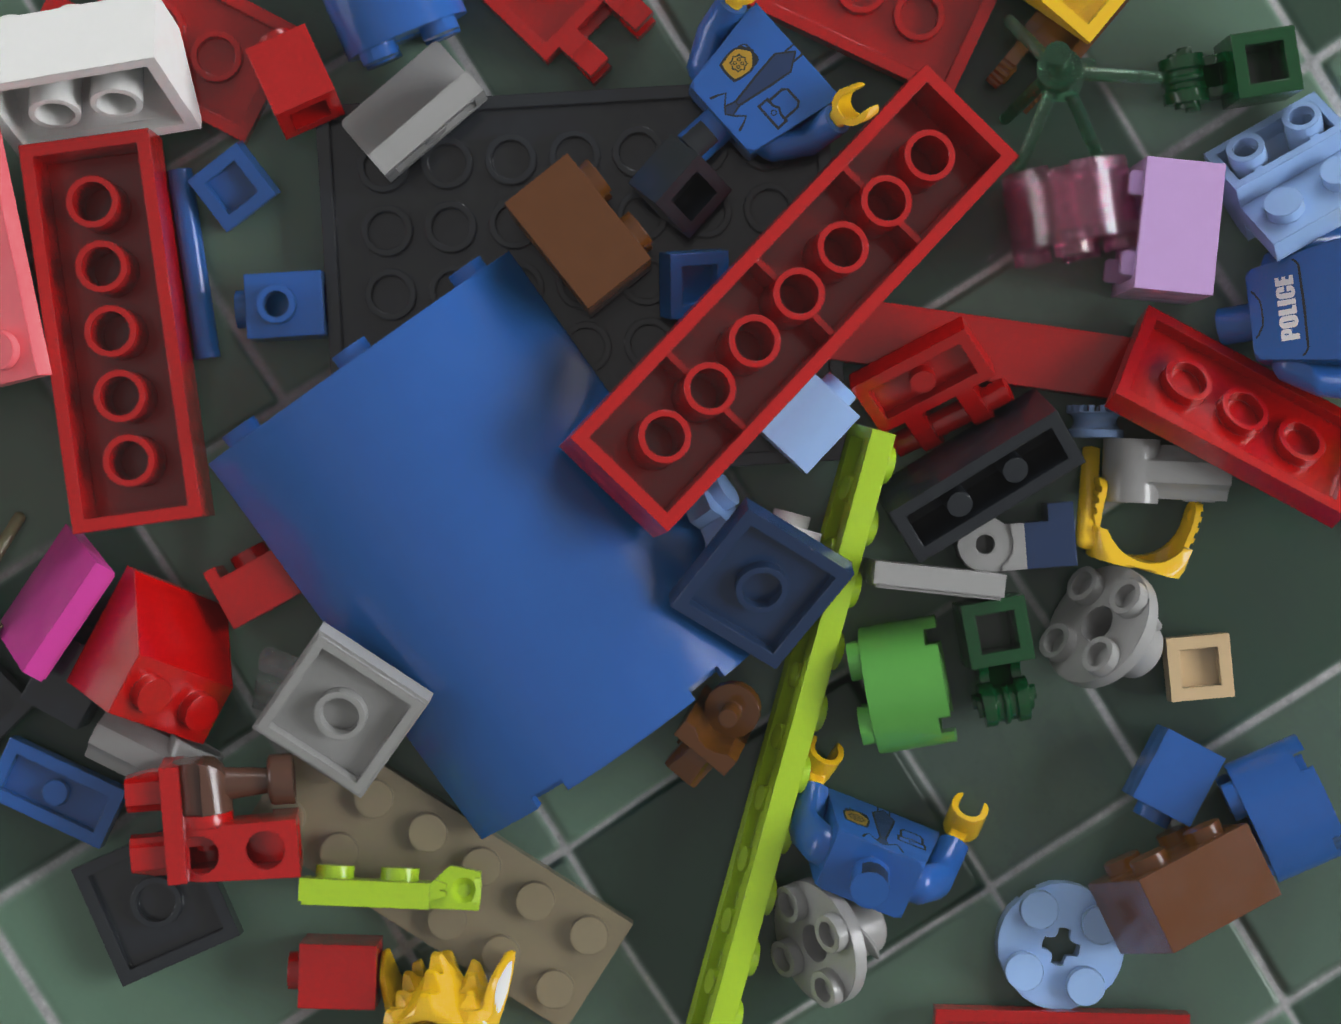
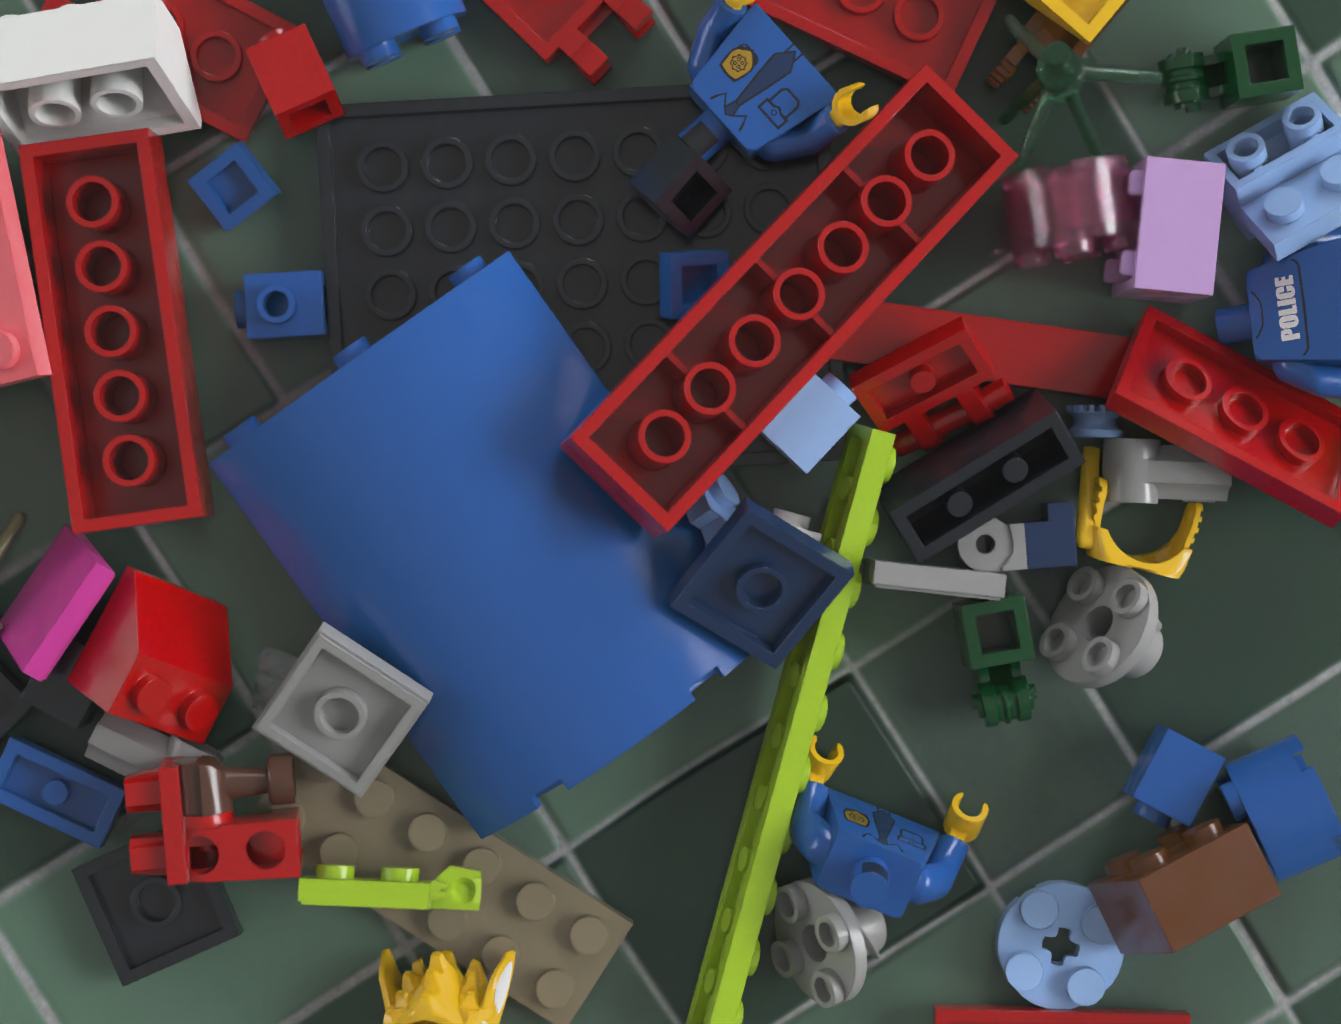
blue bar [167,168,221,361] -> none
red brick [203,541,302,629] -> none
red brick [287,933,383,1010] -> none
light grey panel [342,41,488,183] -> none
reddish brown brick [504,153,653,317] -> none
reddish brown hips [665,680,762,788] -> none
bright green brick [846,614,957,754] -> none
tan plate [1162,632,1235,702] -> none

